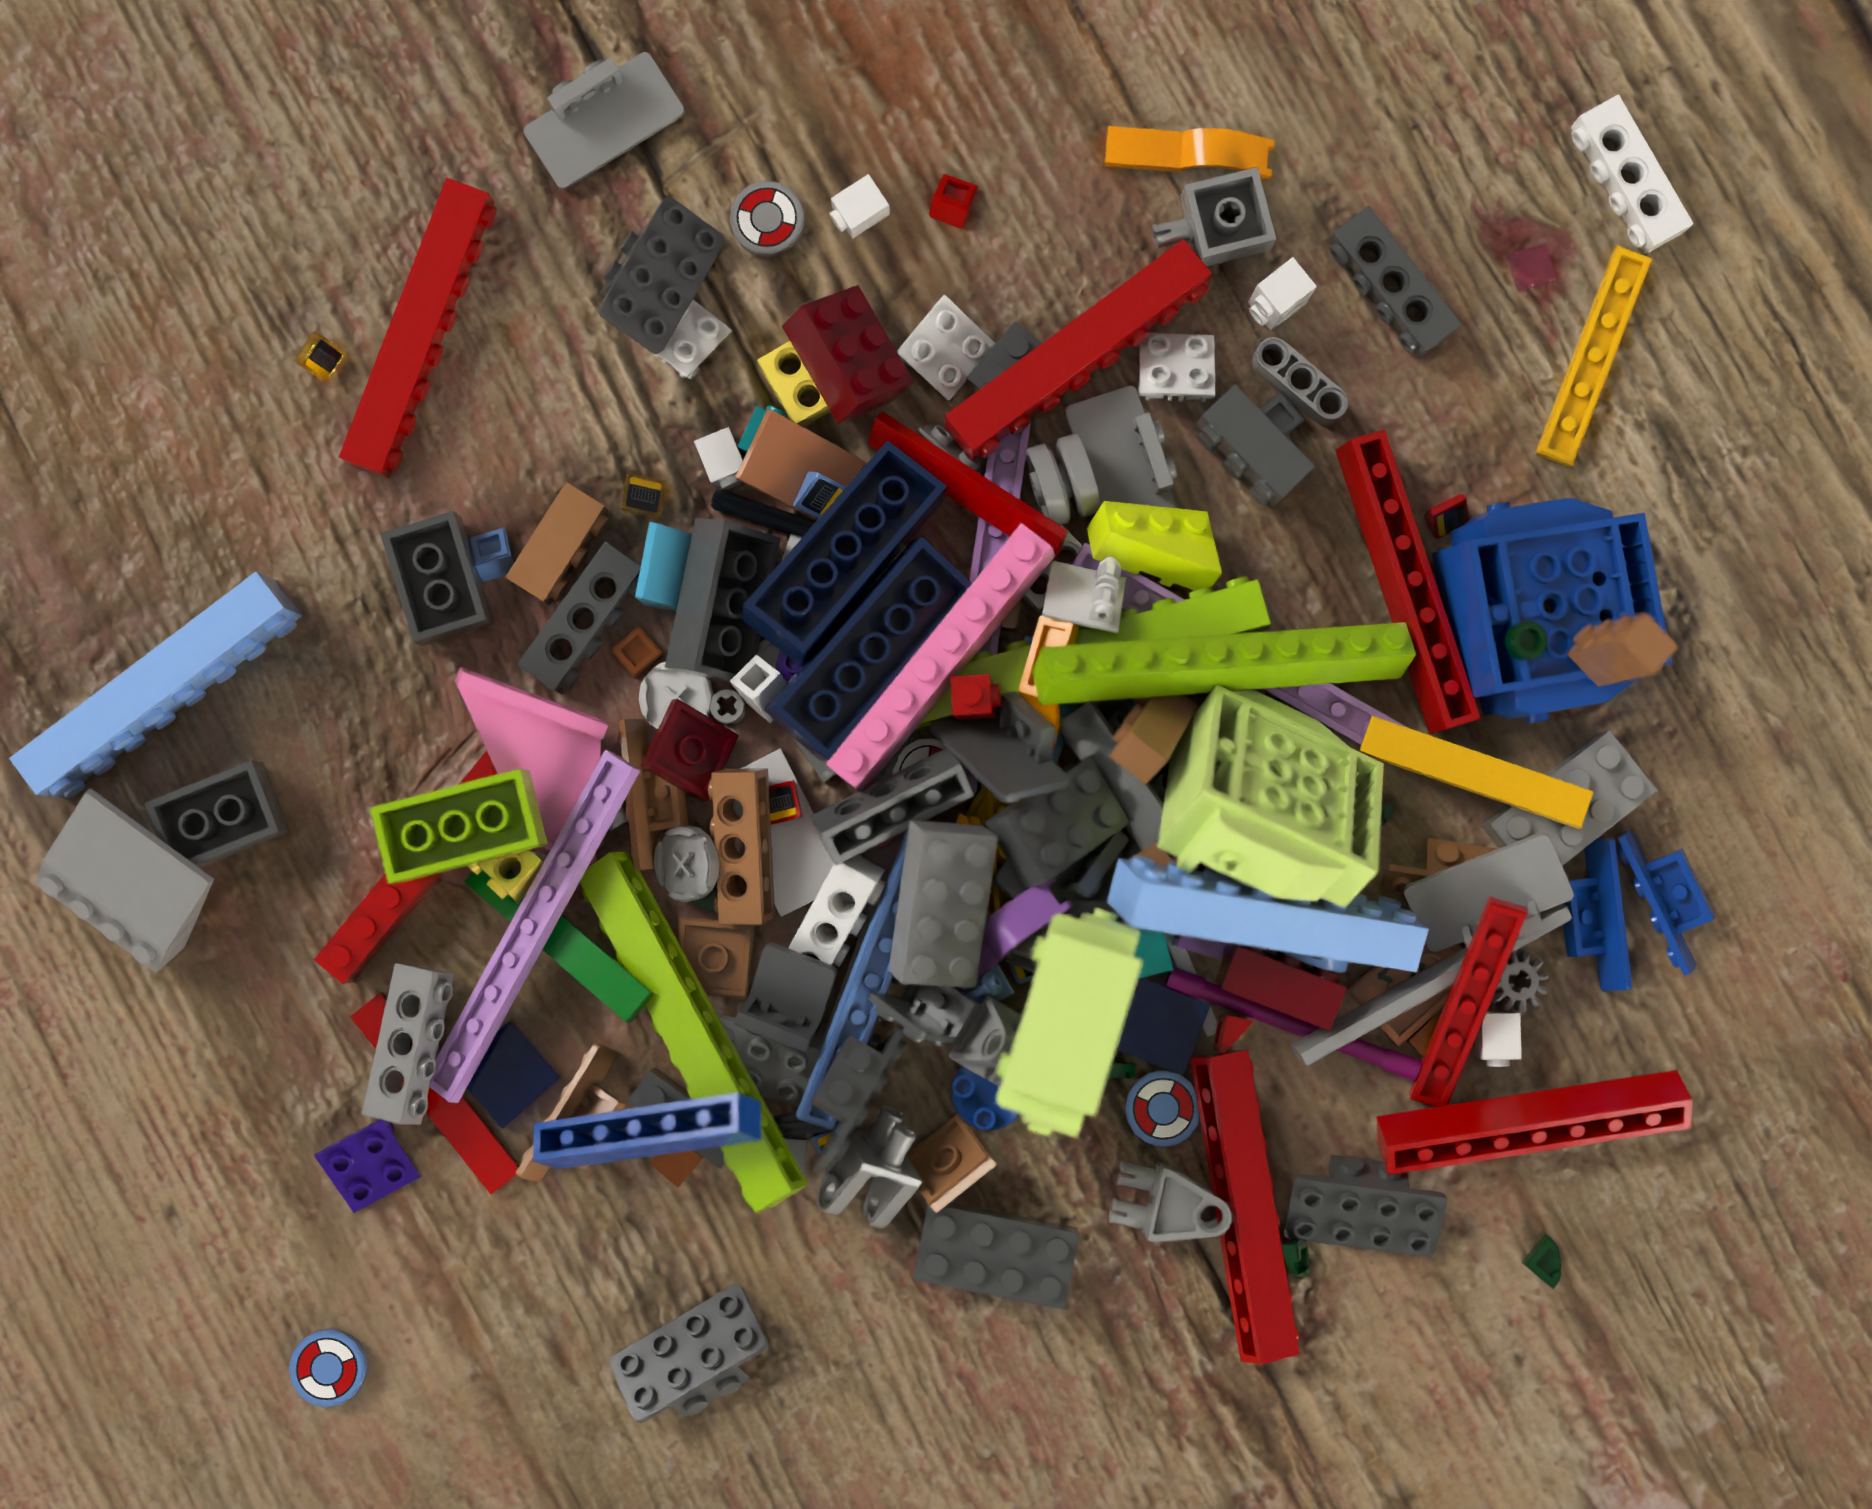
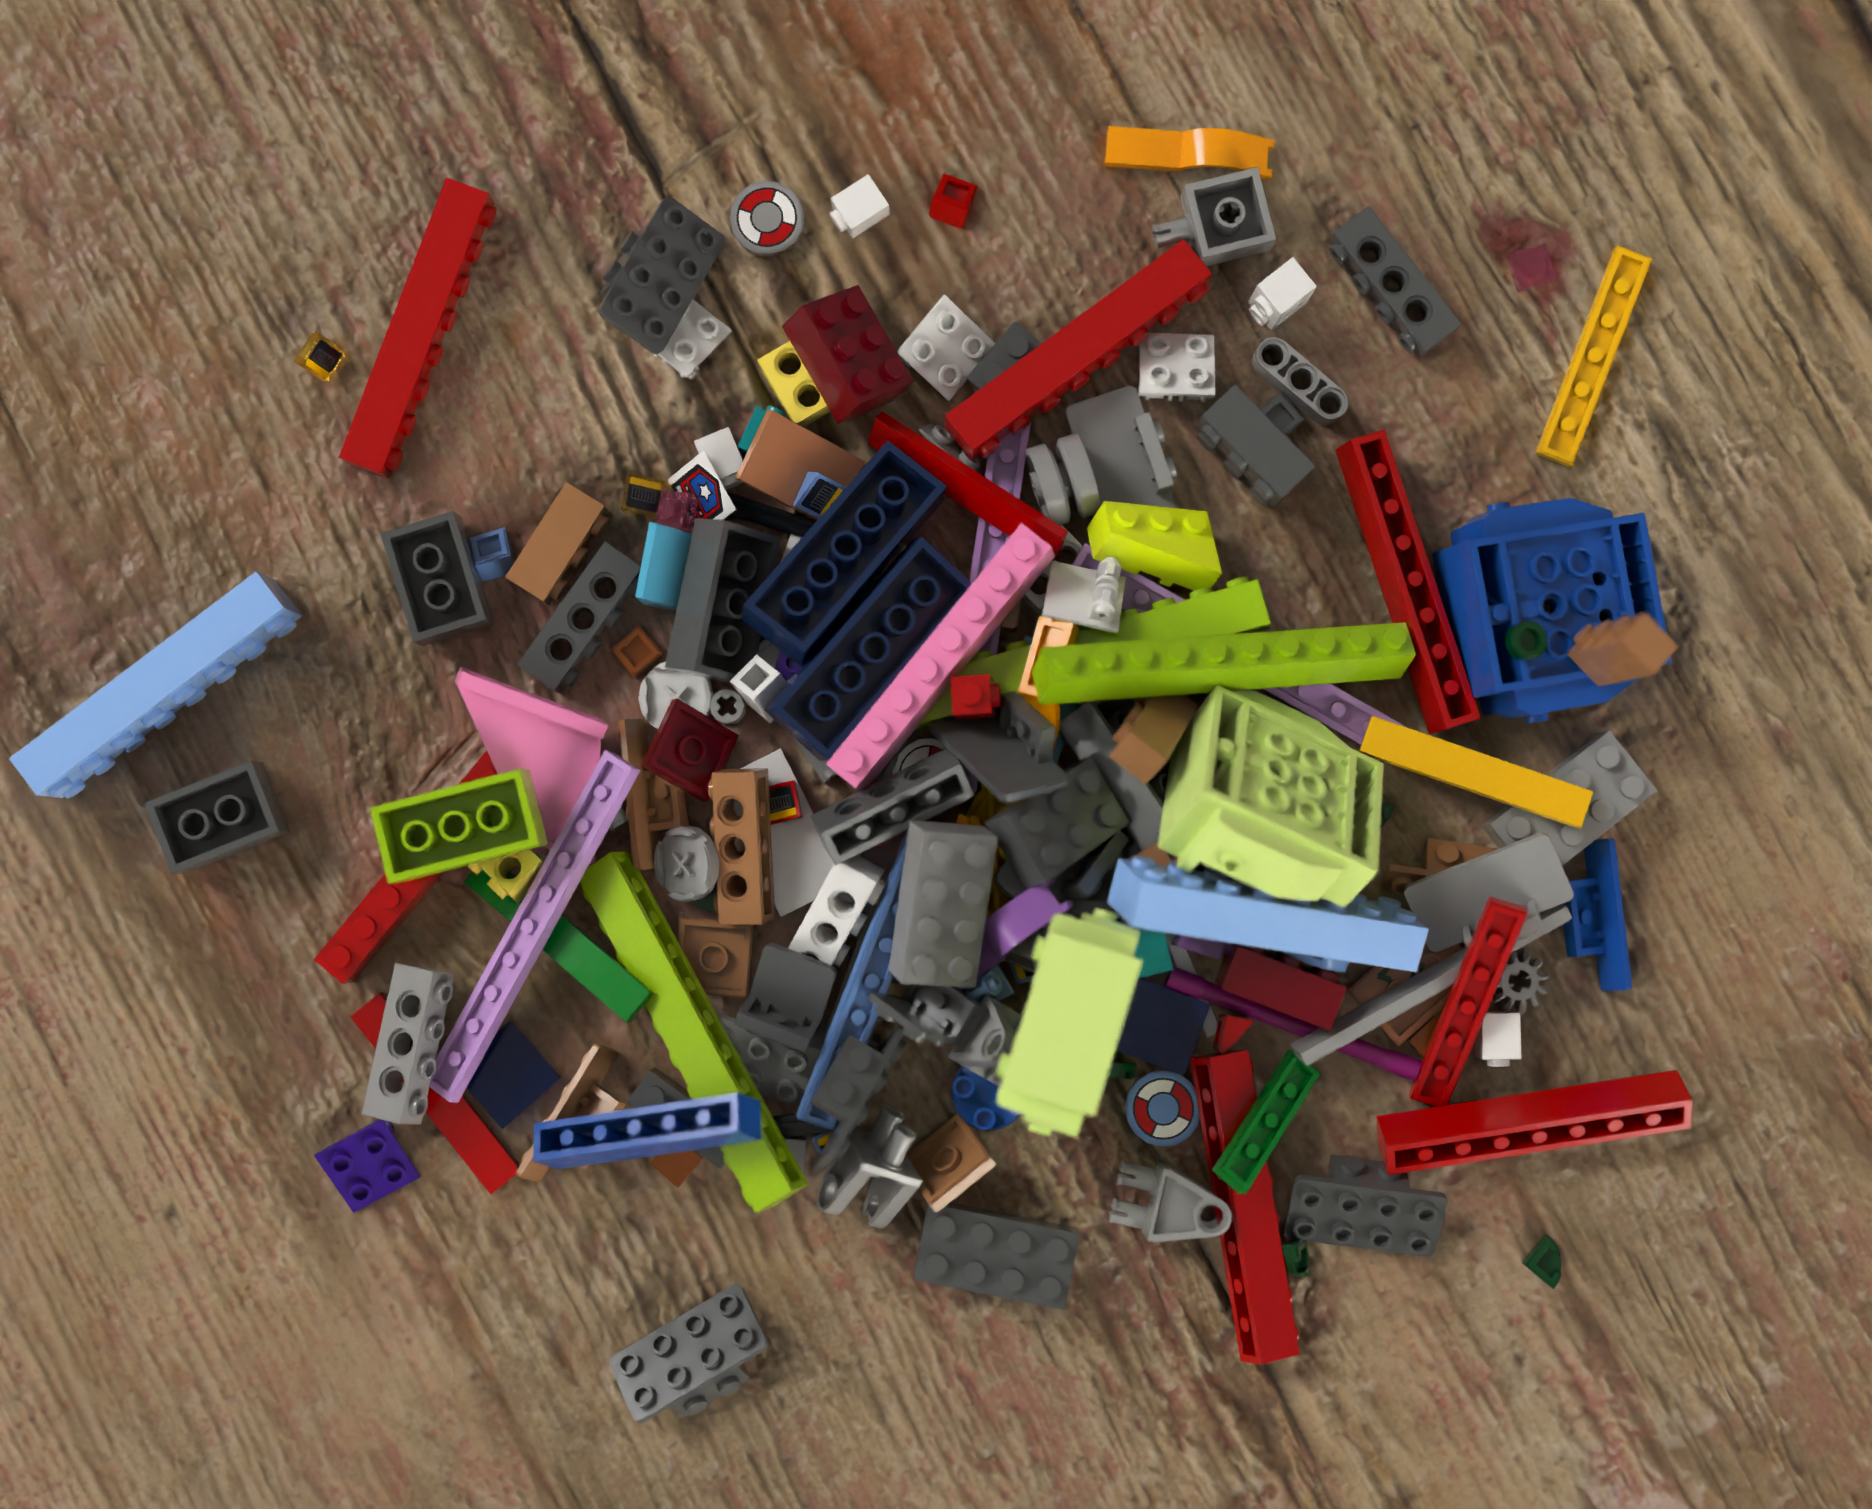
light grey slope [35,788,214,973] -> none
tile [289,1328,368,1407] -> none
light grey bracket [524,52,684,190] -> none
slope [1423,494,1469,539] -> none
white brick [1571,94,1694,255] -> none
blue bracket [1617,829,1716,976] -> none
none -> clear pink plate [655,490,699,533]
none -> sticker [668,450,736,527]
none -> green tile [1212,1049,1321,1194]

